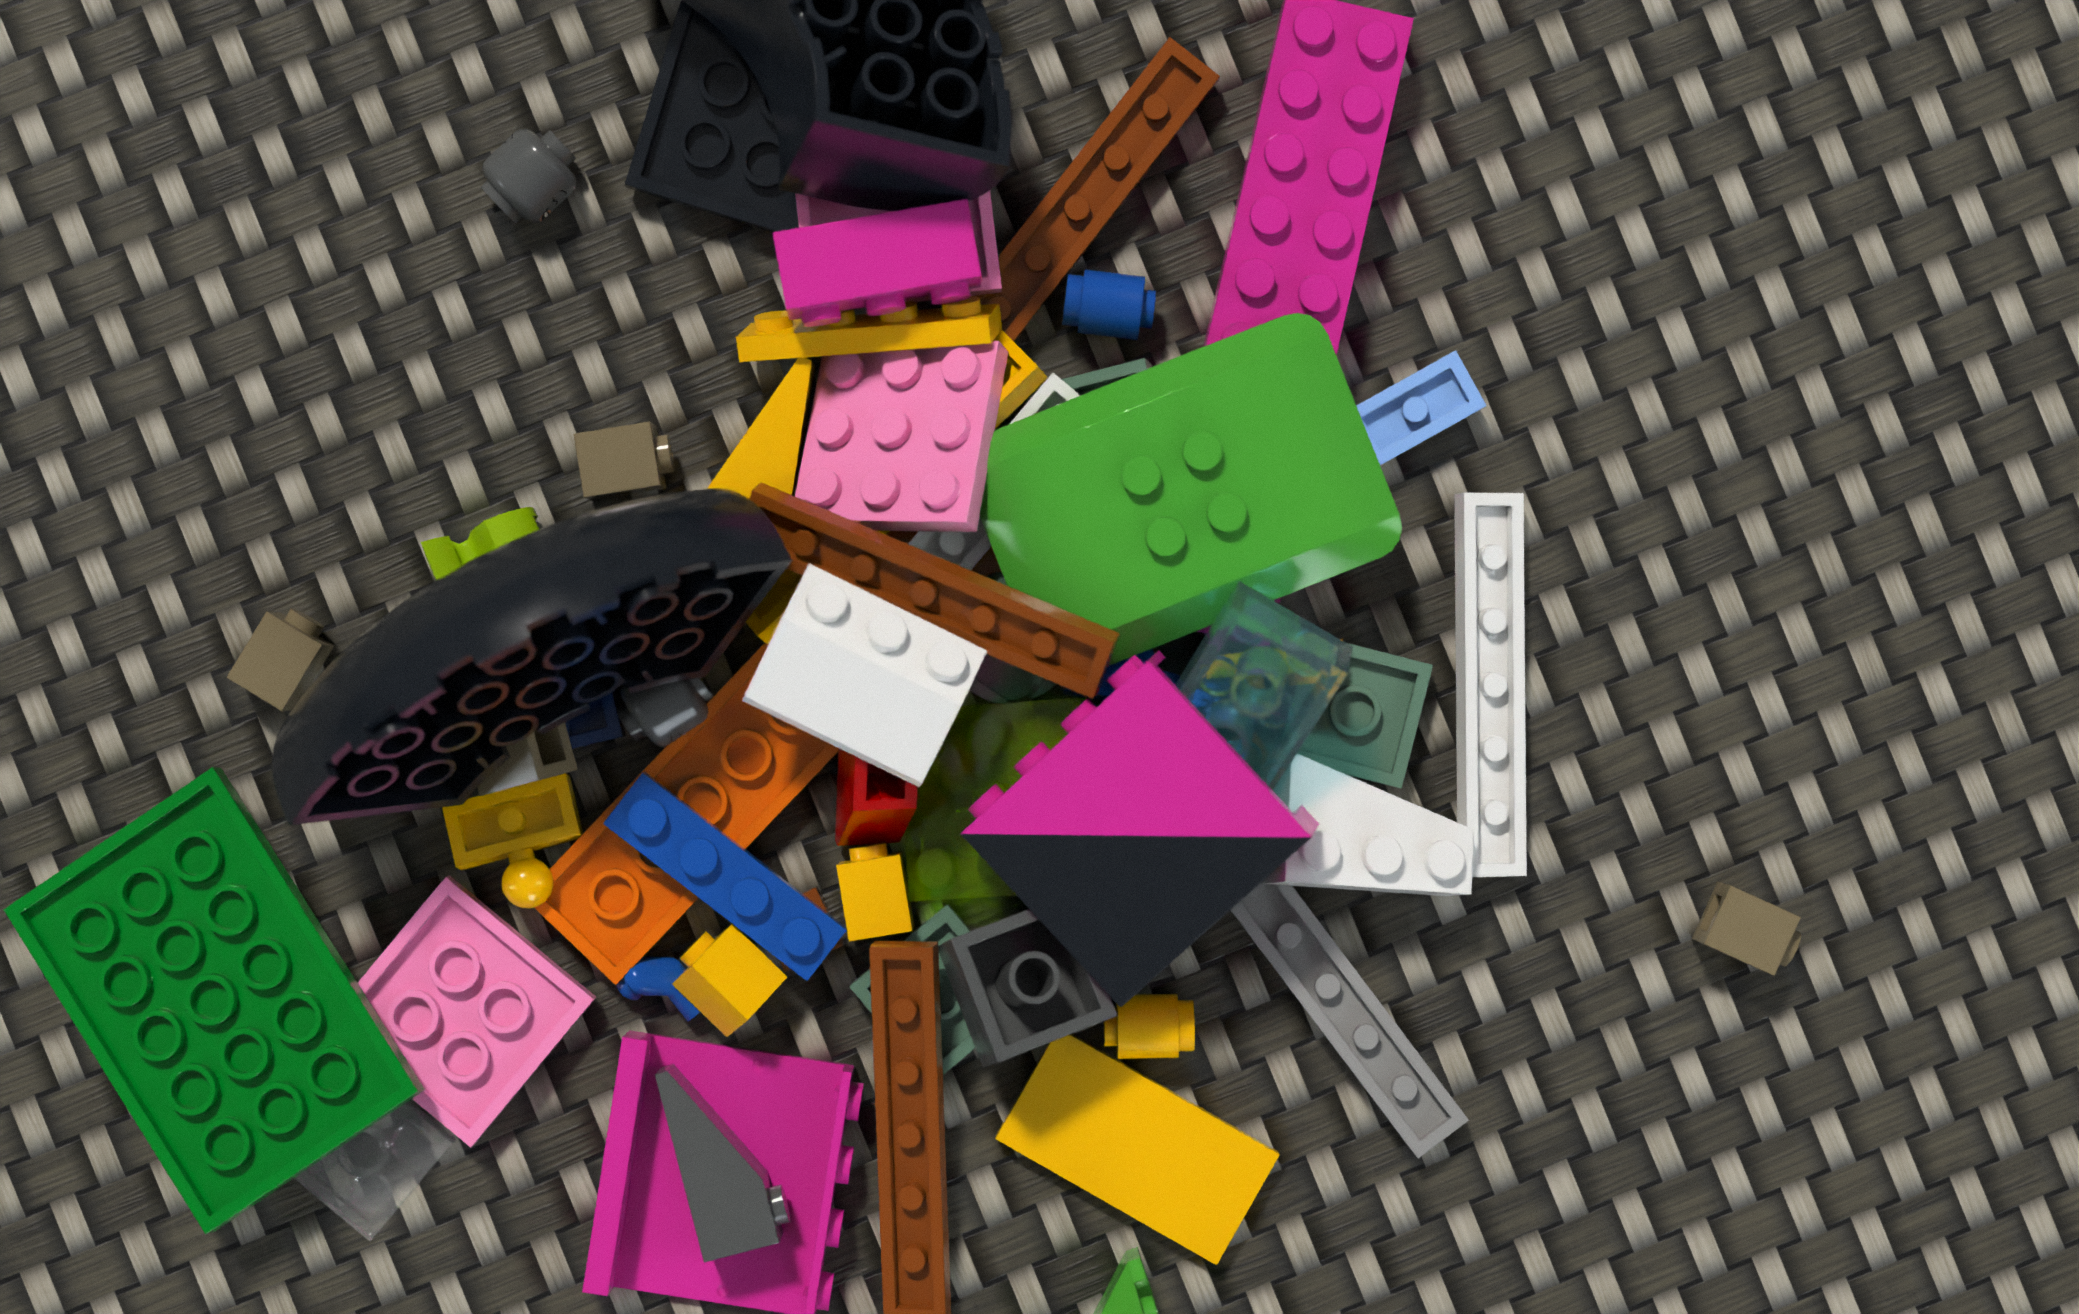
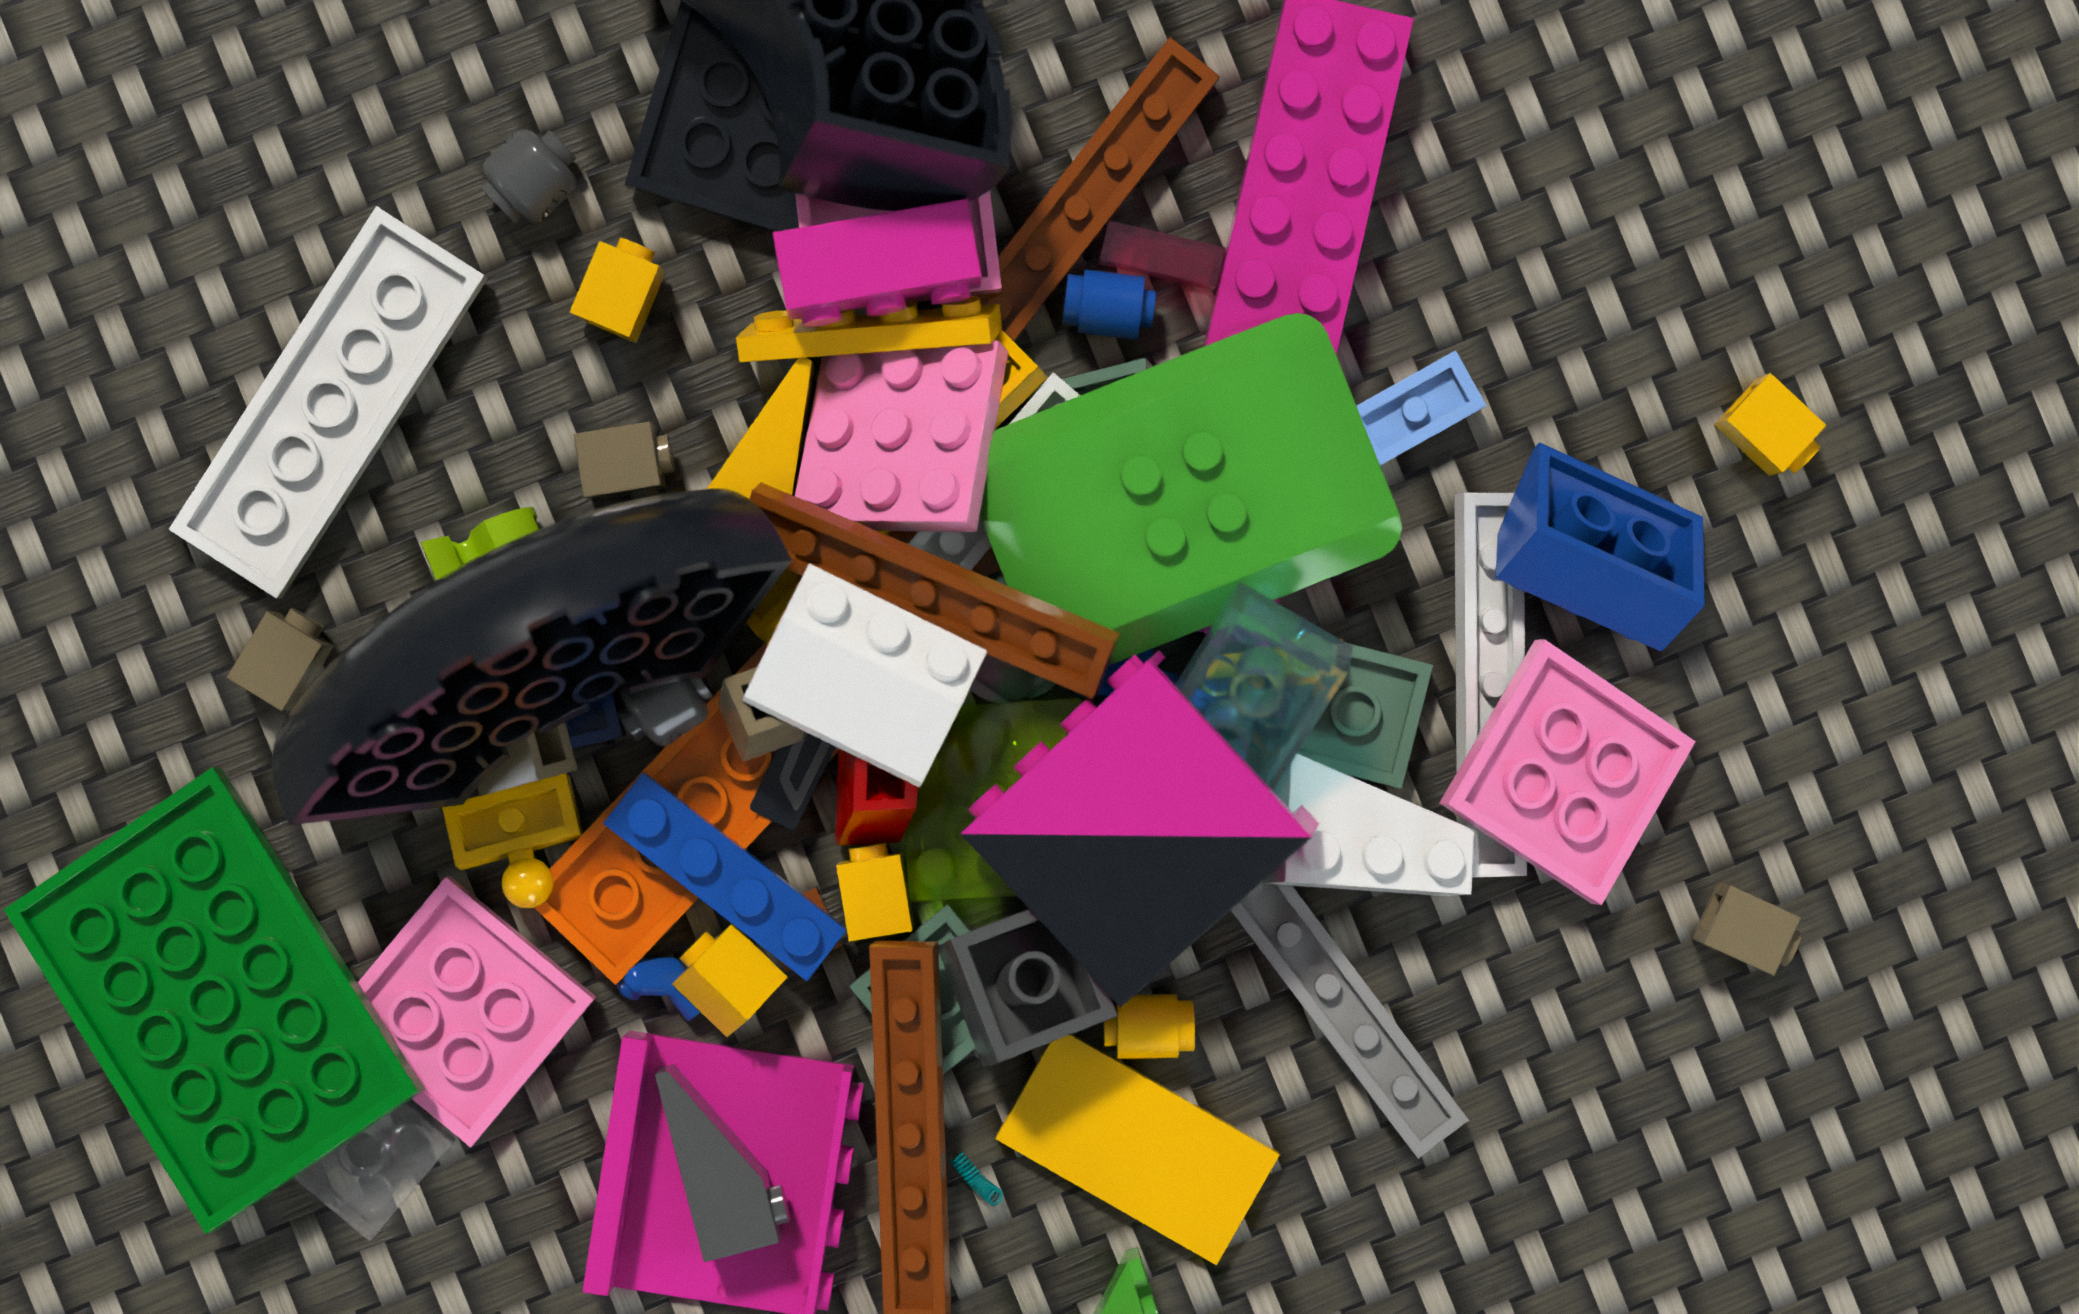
none -> white plate [169,206,488,599]
none -> yellow brick [570,237,666,343]
none -> dark tan brick [718,667,805,762]
none -> black sticker [750,732,836,830]
none -> teal leg [949,1152,1003,1206]
none -> clear pink piece [1099,221,1225,291]
none -> bright pink plate [1439,639,1696,905]
none -> blue slope [1496,442,1705,652]
none -> yellow brick [1714,373,1827,476]

